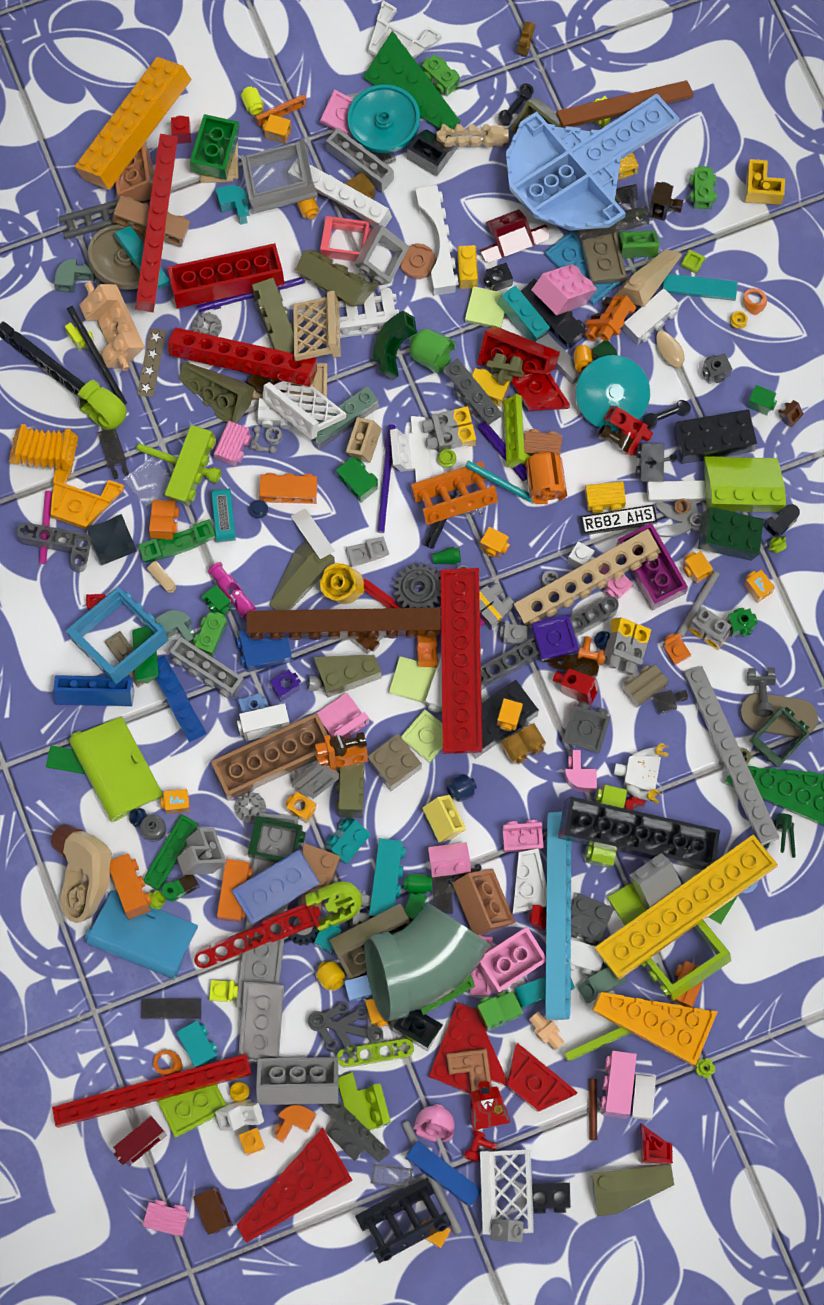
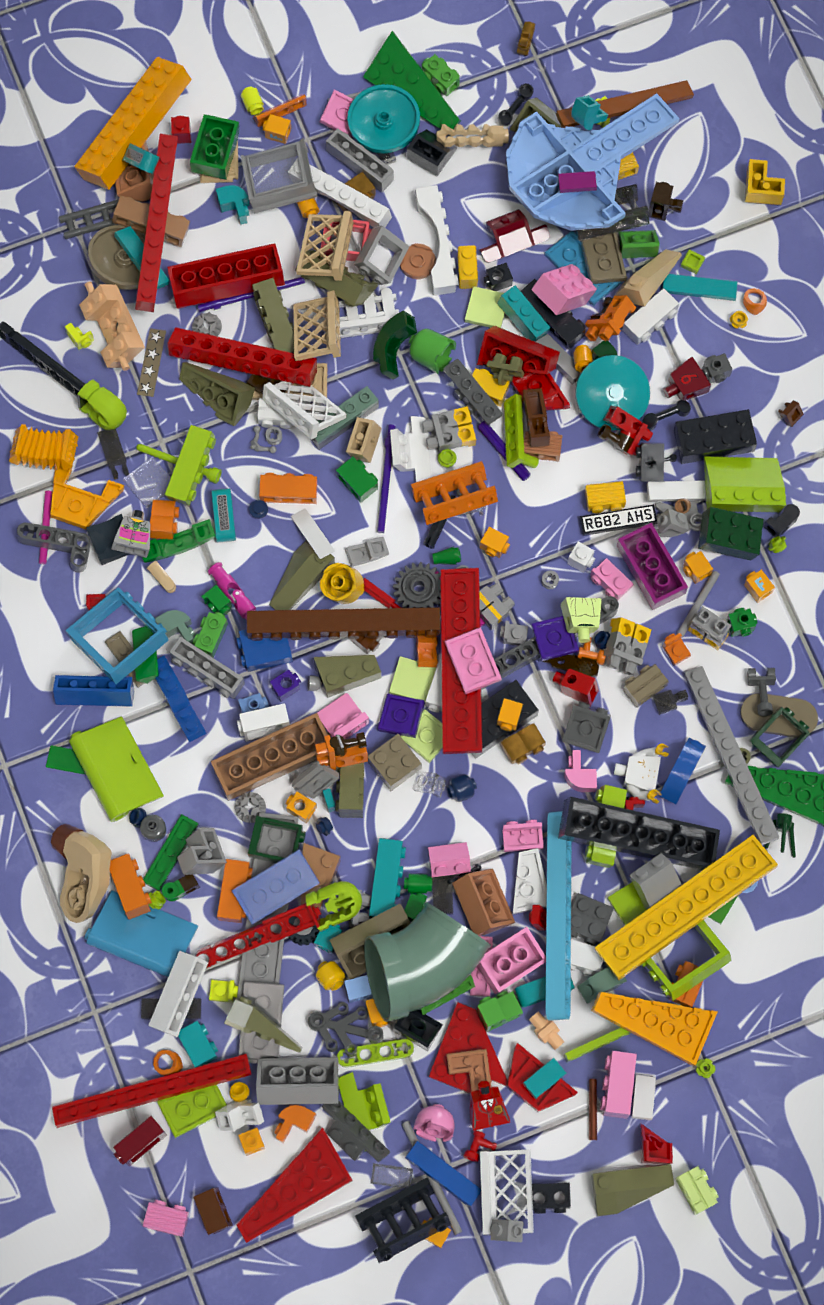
sand green brick [54,258,96,293] -> none
black piece [67,305,127,405] -> none
light orange brick [161,789,190,814] -> none
bright pink brick [214,421,251,467] -> none
teal bracket [324,817,371,864] -> none
white wing [368,1,442,59] -> none
light yellow brick [423,795,466,842] -> none
teal bar [465,460,532,502] -> none
tan brick [514,529,661,627] -> none
orange cylinder [525,451,567,504] -> none
tan arm [656,330,685,368] -> none
bright green brick [689,166,717,209] -> none
green brick [747,385,777,416] -> none
none -> torso [111,510,150,558]
none -> teal beam [123,143,160,174]
none -> white brick [148,951,208,1037]
none -> olive wedge [224,996,303,1053]
none -> tan fence [296,211,354,281]
none -> dark blue plate [316,817,333,836]
none -> teal tile [322,789,336,813]
none -> dark purple tile [378,694,425,738]
none -> clear bracket [412,771,446,797]
none -> bright pink tile [445,627,502,694]
none -> reddish brown slope [523,388,550,447]
none -> teal tile [523,1058,566,1099]
none -> magenta tile [558,171,597,193]
none -> yellowish green torso [561,597,601,643]
none -> teal brick [571,95,608,130]
none -> light grey bracket [657,508,689,534]
none -> blue arch [659,738,706,804]
none -> dark red torso [663,356,711,401]
none -> yellowish green brick [676,1166,719,1215]

